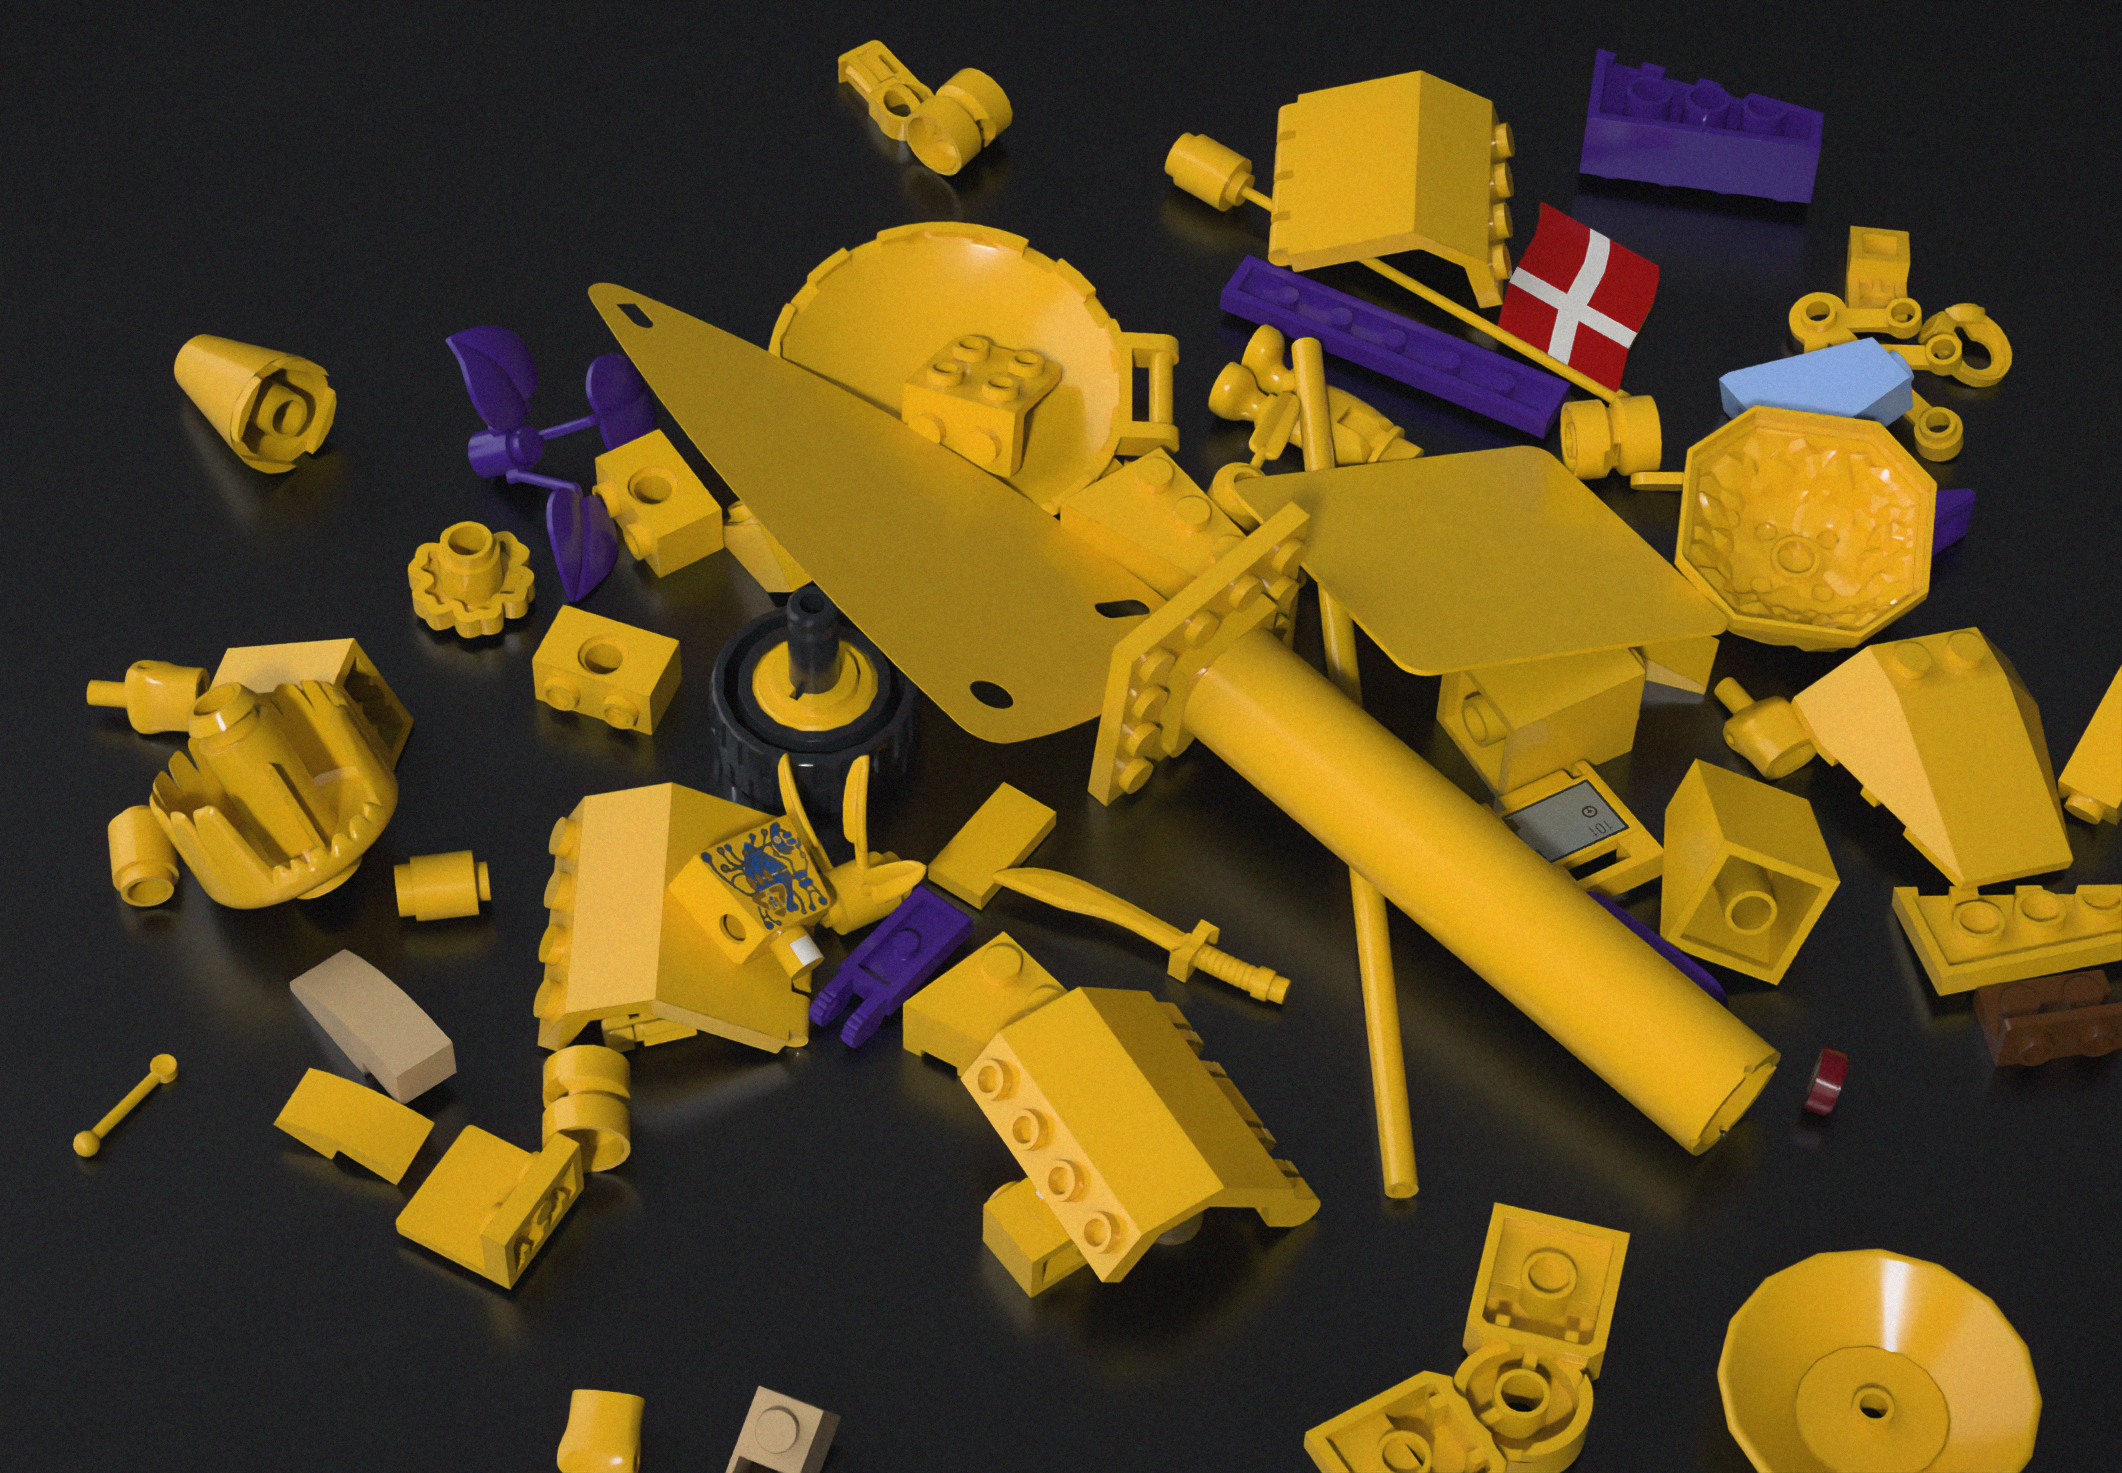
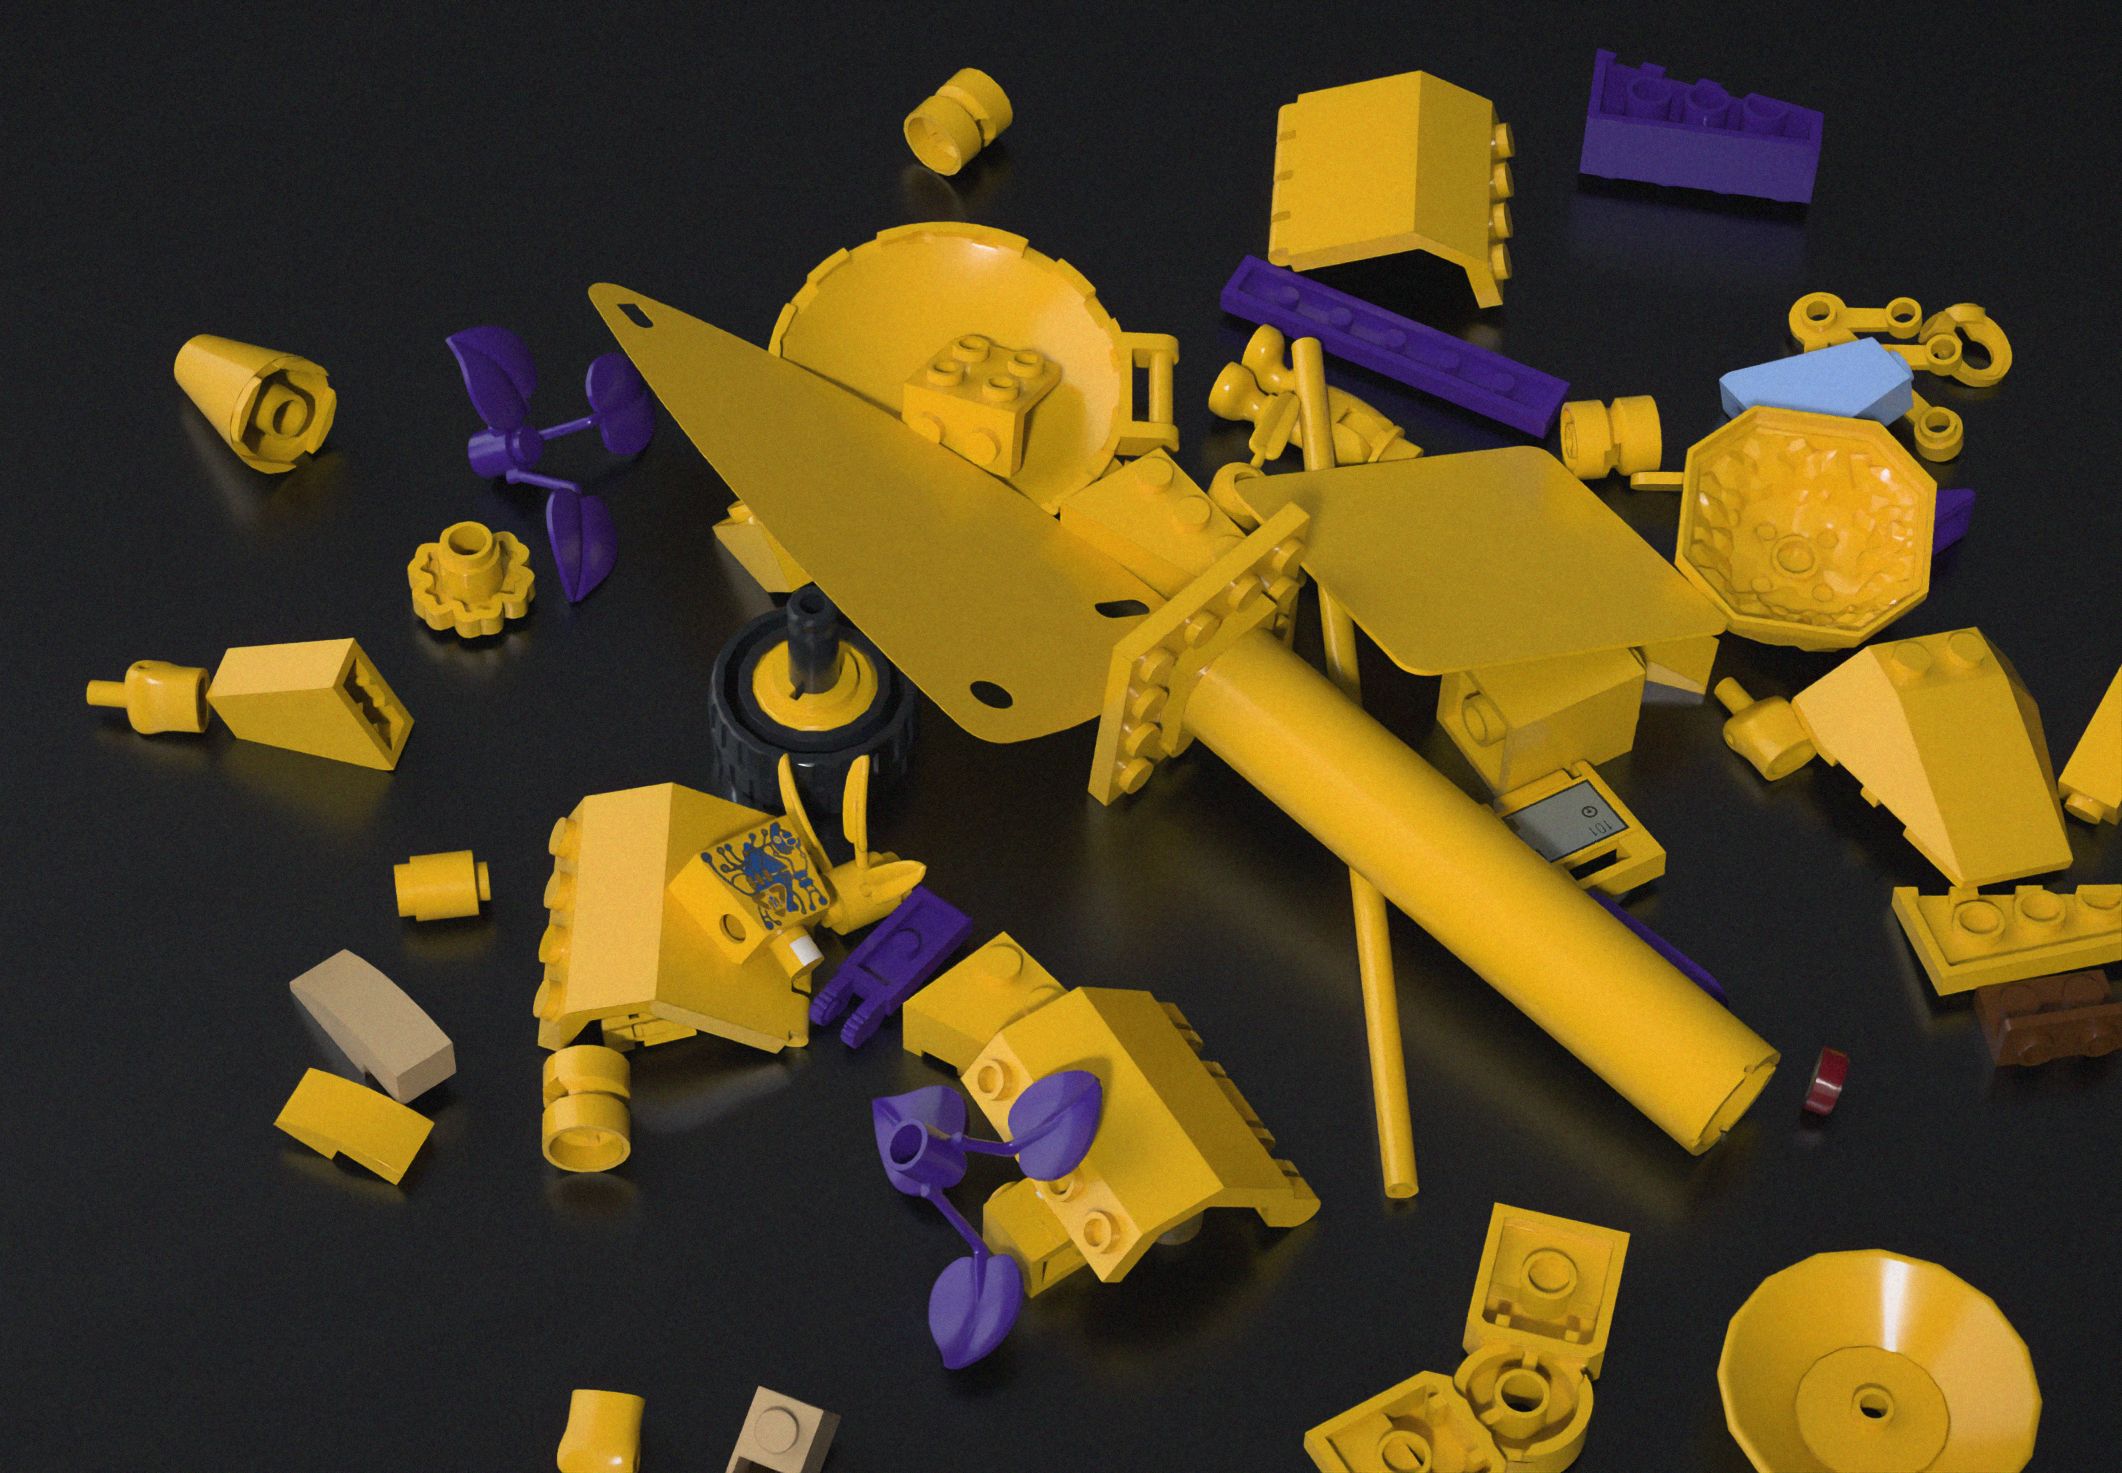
yellow hinge [73,1054,178,1157] -> none
yellow brick [108,805,179,907] -> none
yellow piece [149,680,398,909] -> none
yellow bracket [396,1125,584,1290] -> none
yellow brick [532,604,682,736] -> none
yellow brick [592,428,724,578] -> none
yellow piece [838,40,934,141] -> none
yellow tile [928,782,1056,910] -> none
yellow sword [992,867,1291,1005] -> none
flag [1165,132,1659,407] -> none
yellow slope [1660,758,1840,985] -> none
yellow slope [1845,226,1910,333] -> none
none -> dark purple plant [872,1070,1102,1369]

